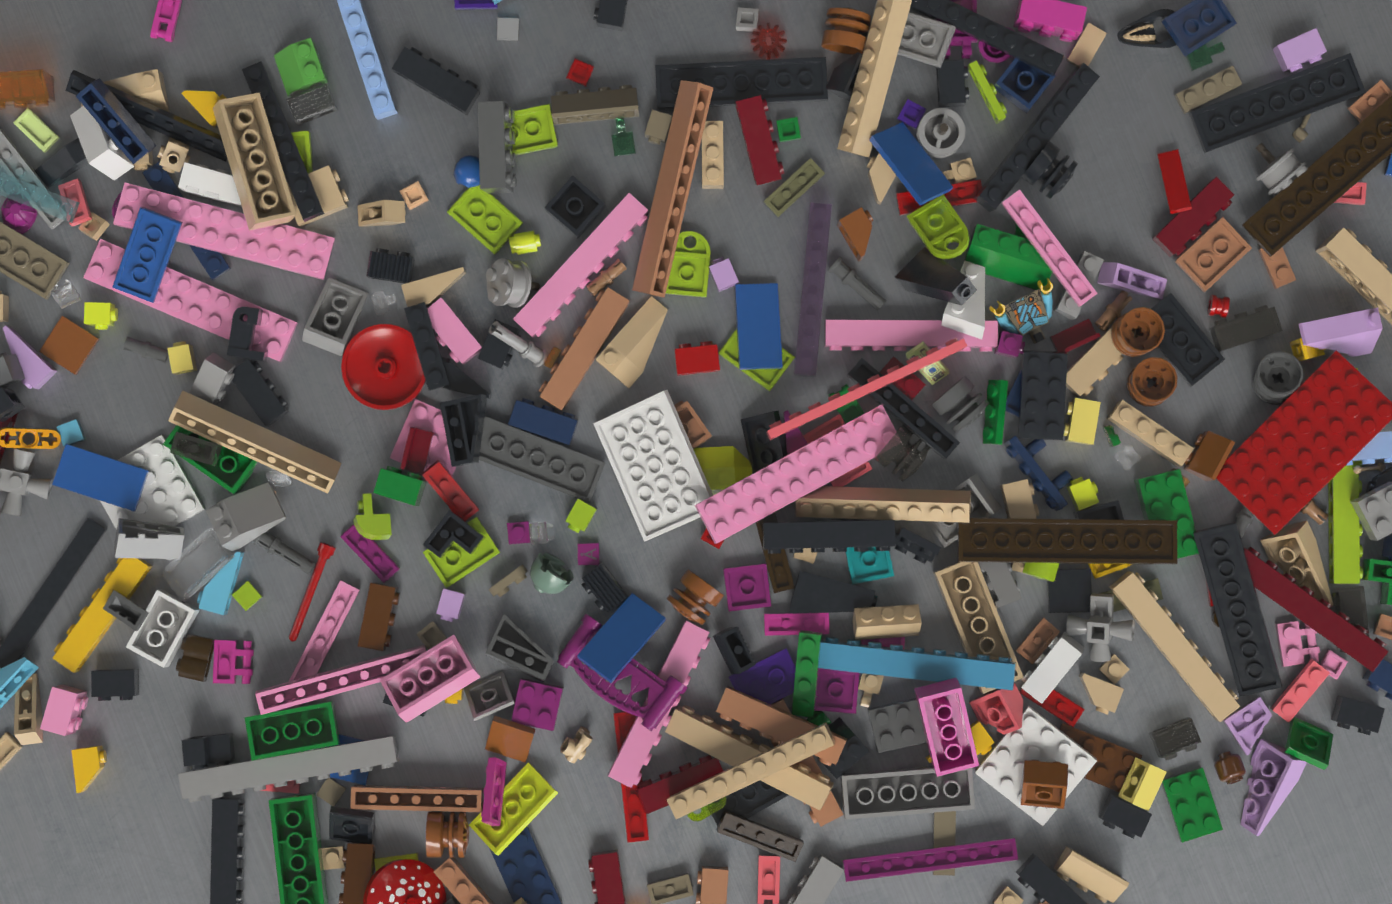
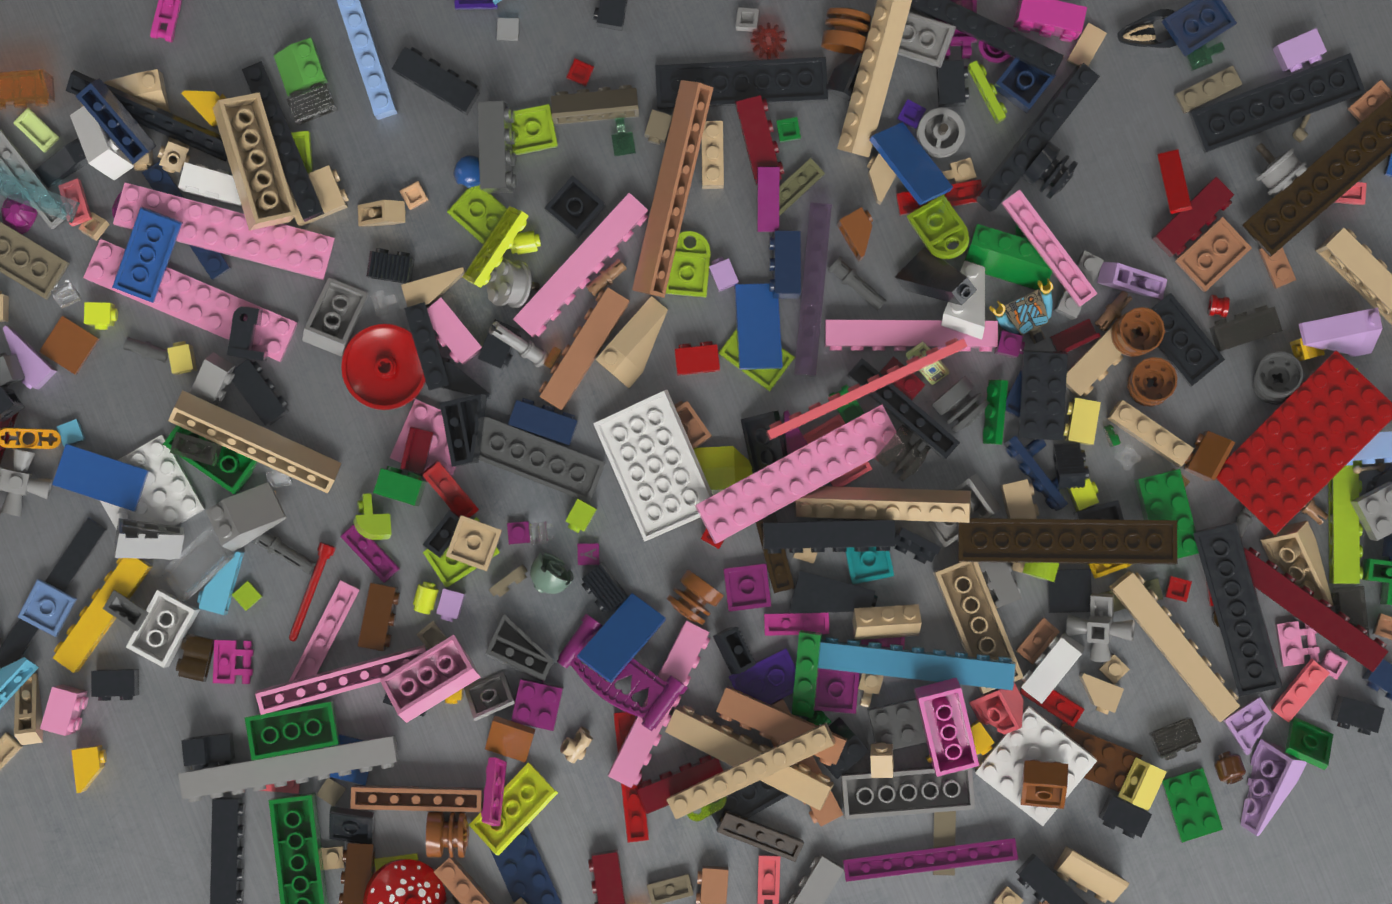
none -> medium blue tile [18,579,77,637]
none -> neon yellow brick [413,581,439,614]
none -> tan plate [446,515,502,571]
none -> neon yellow plate [462,206,529,288]
none -> magenta tile [757,166,780,232]
none -> dark blue brick [769,231,801,299]
none -> tan brick [870,742,894,778]
none -> black brick [1053,443,1089,489]
none -> red plate [1164,576,1192,602]

